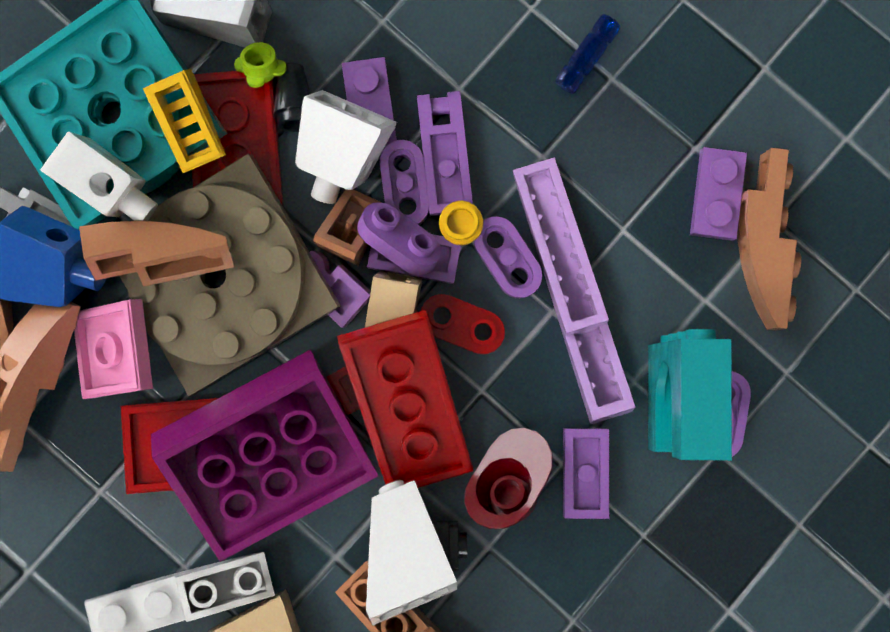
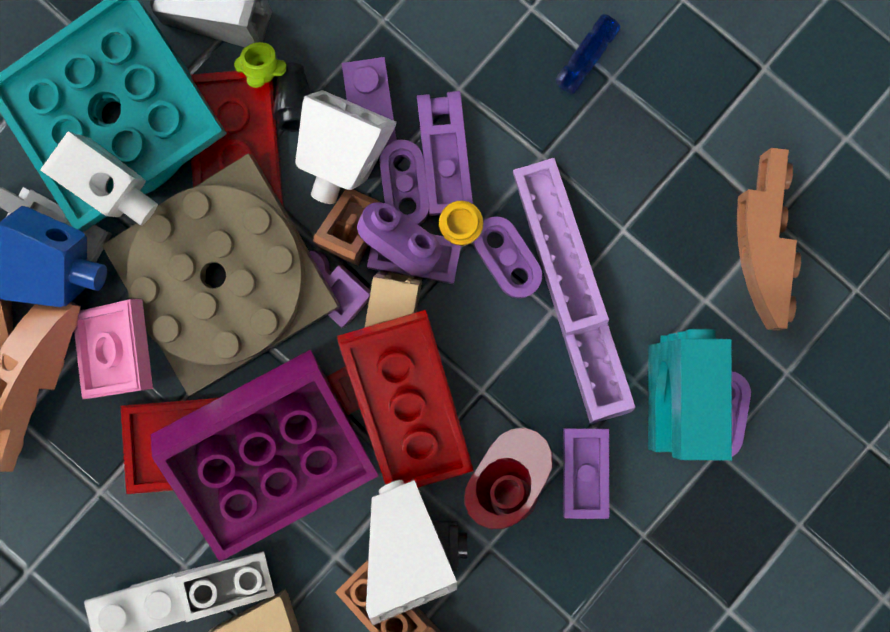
nougat slope [79,221,234,287] -> none
yellow slope [143,69,226,173] -> none
red plate [421,294,505,355] -> none
medium lavender plate [690,147,747,241] -> none

